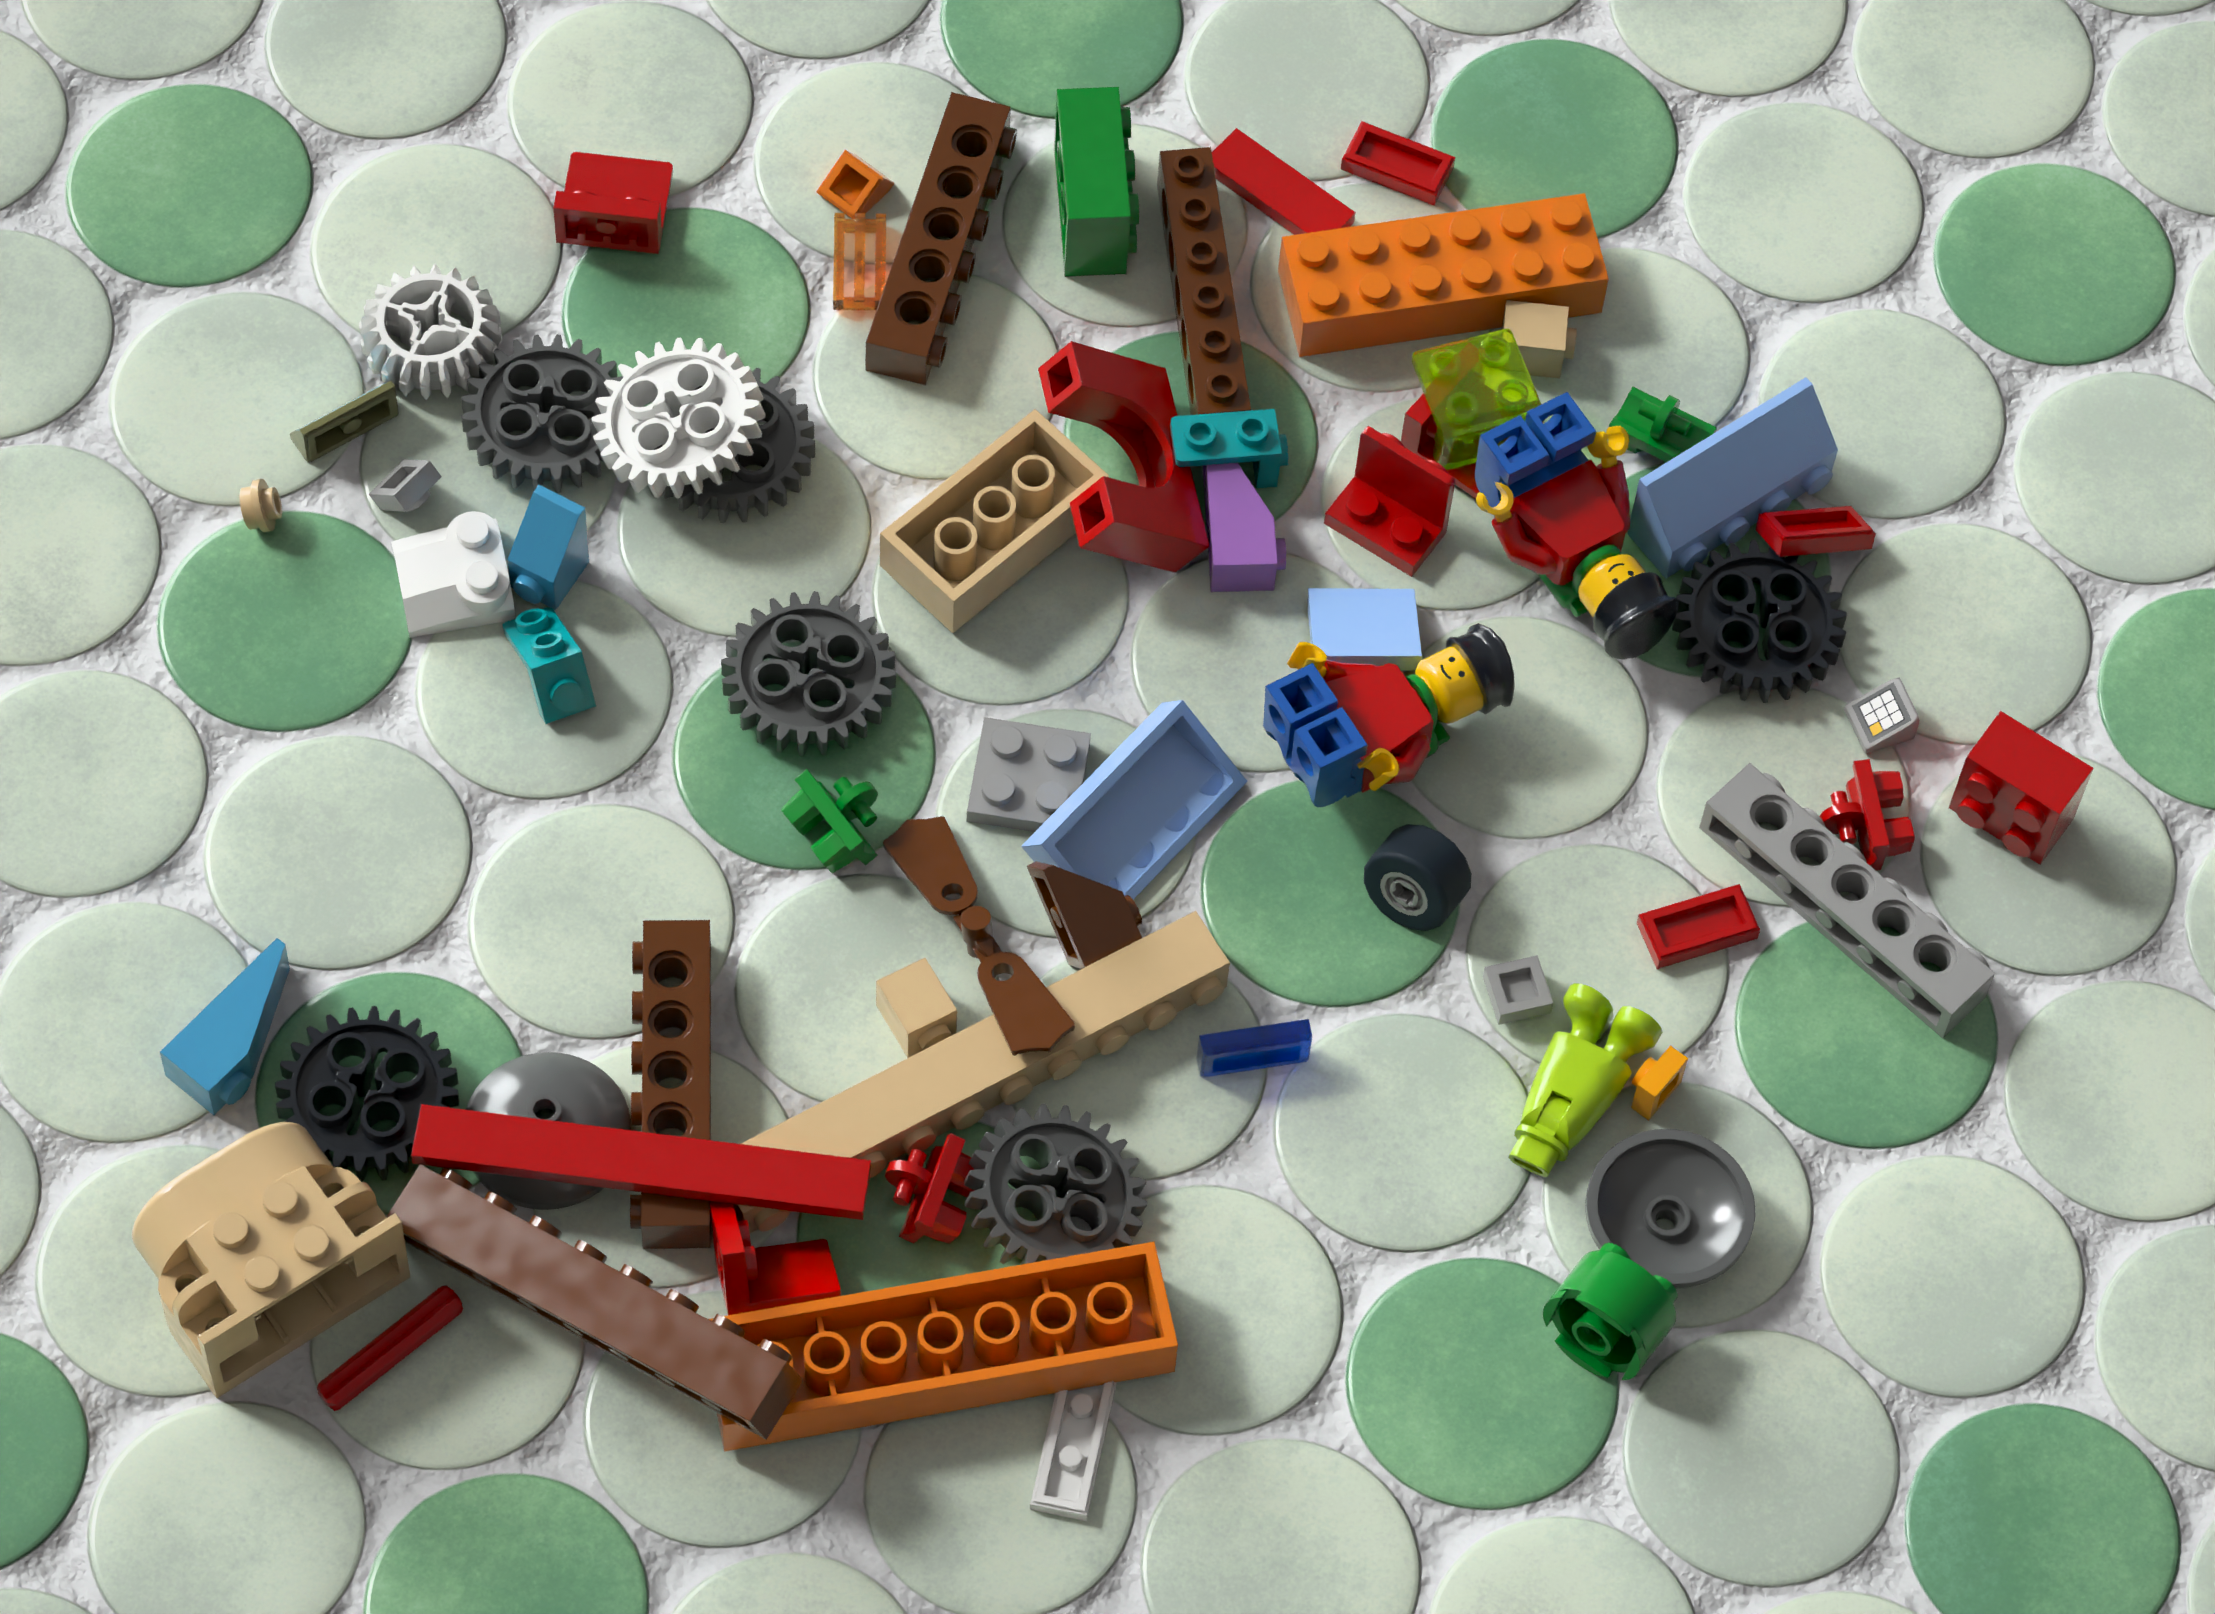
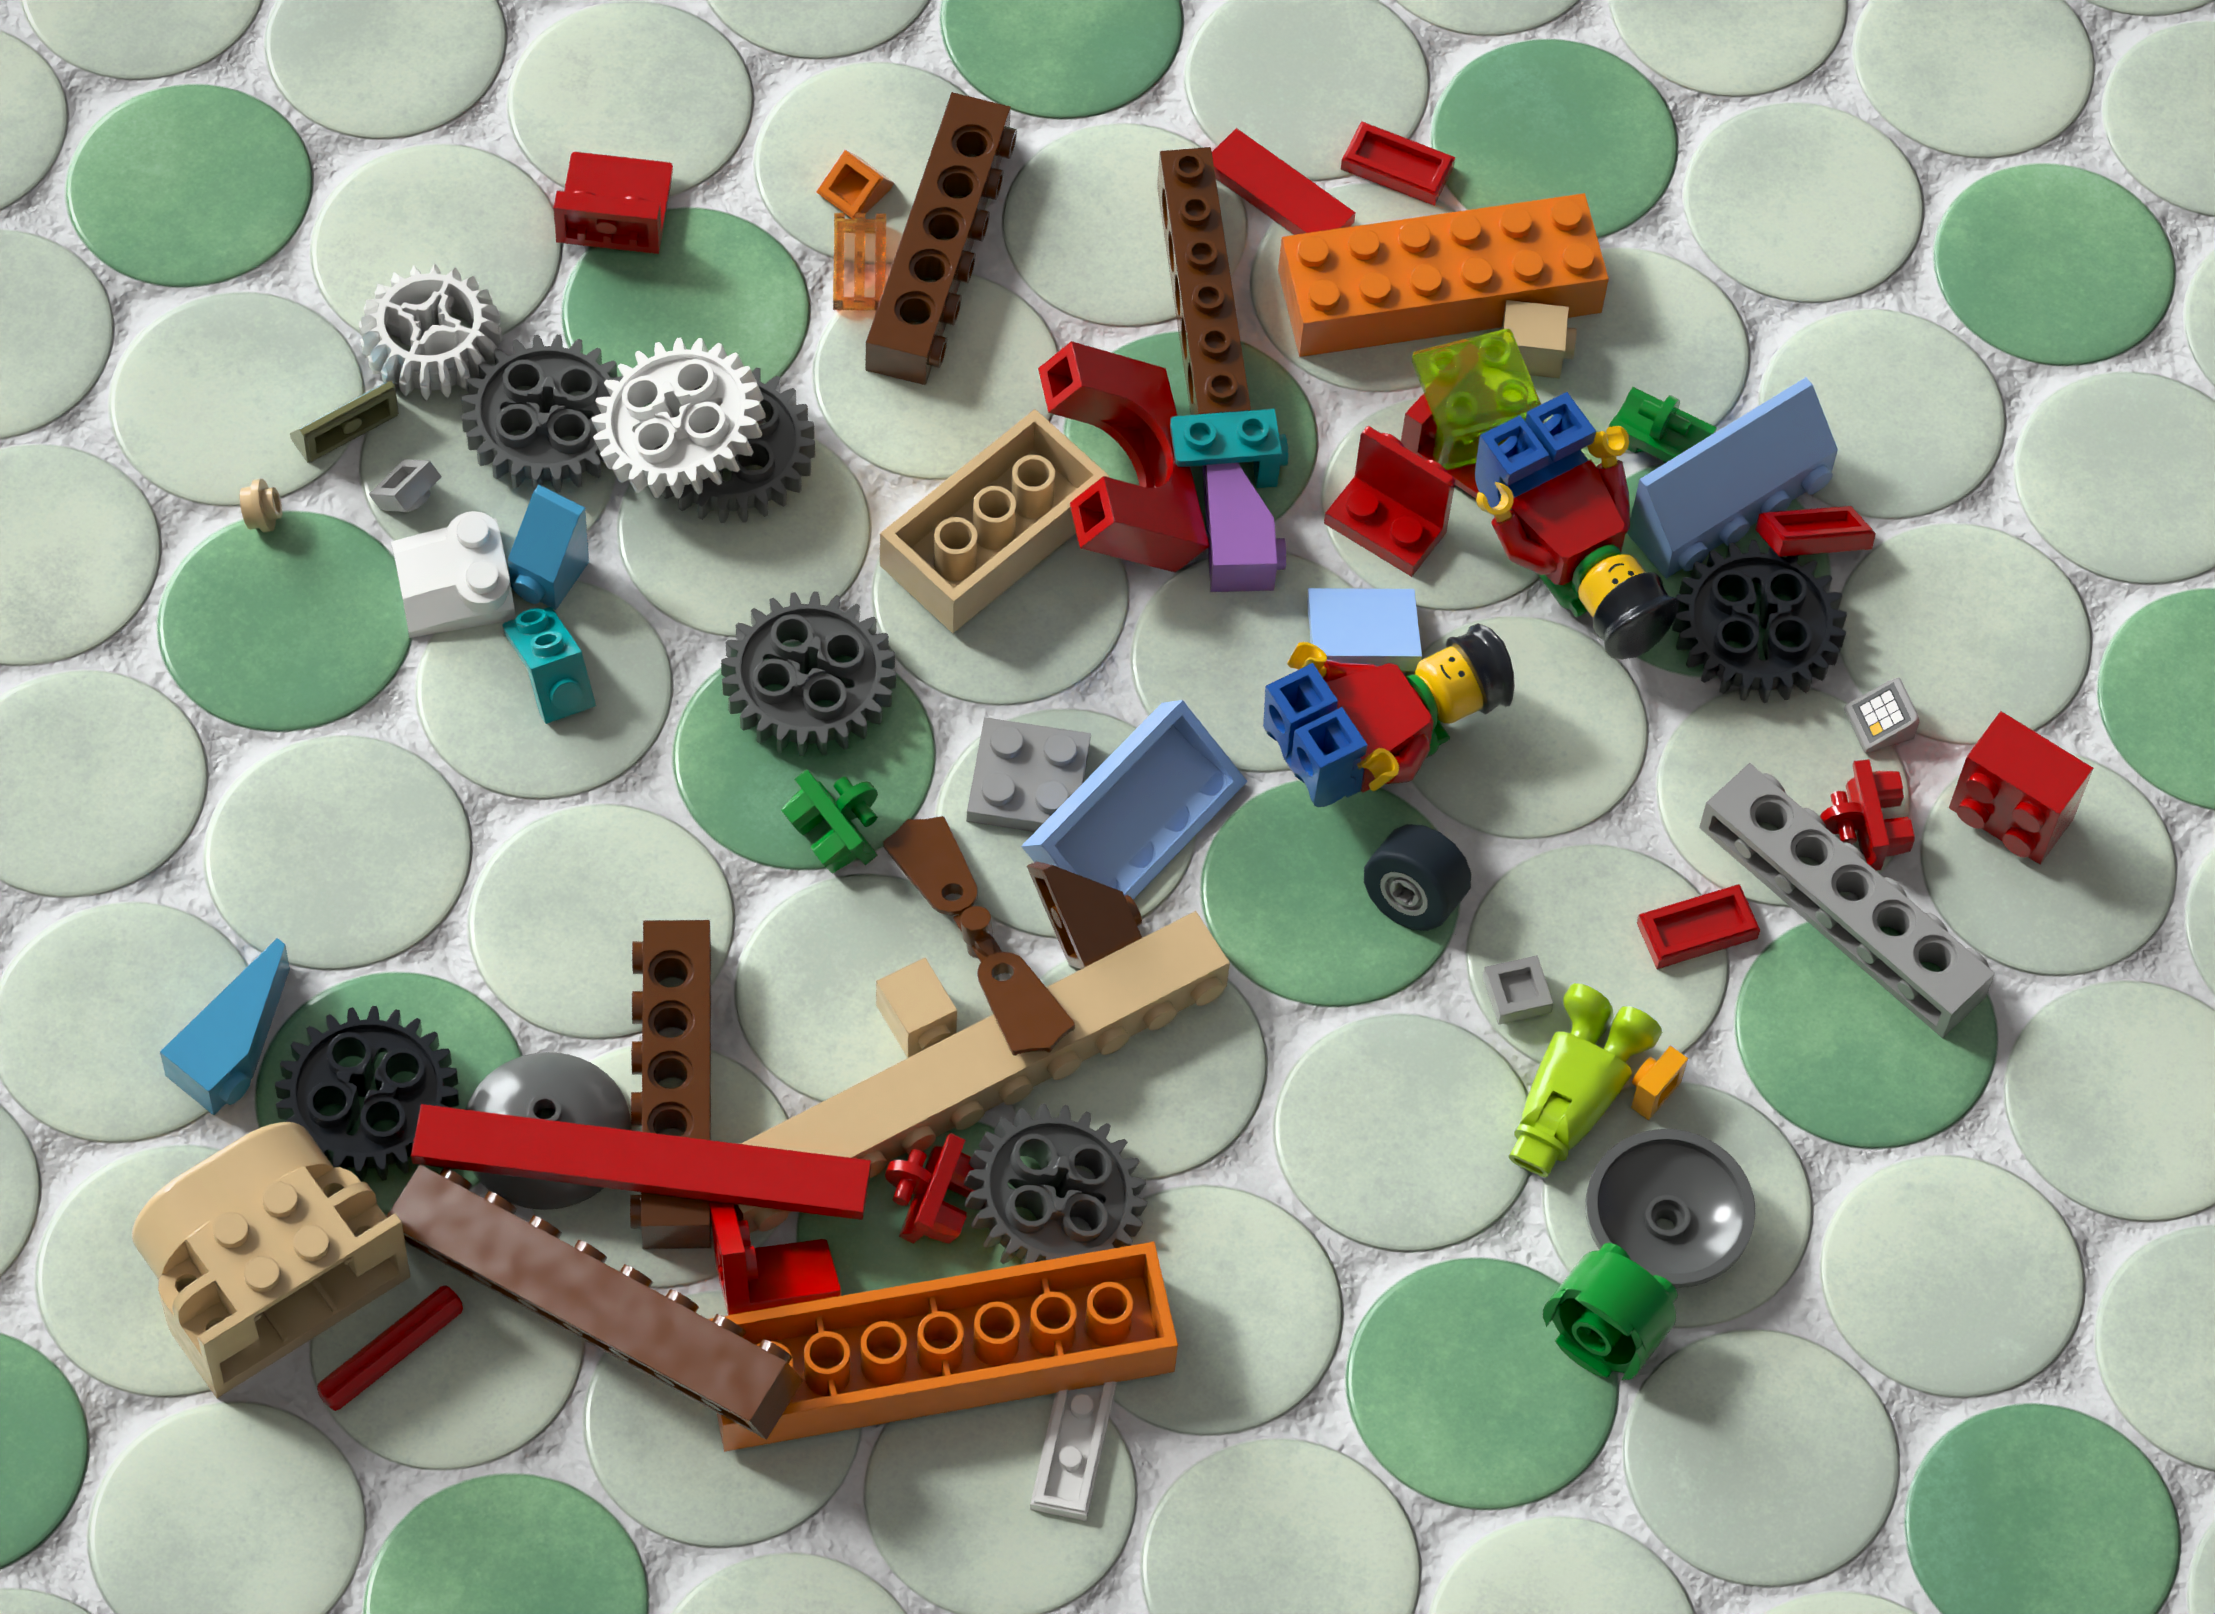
green brick [1054,87,1139,277] -> none
clear blue tile [1196,1019,1312,1078] -> none

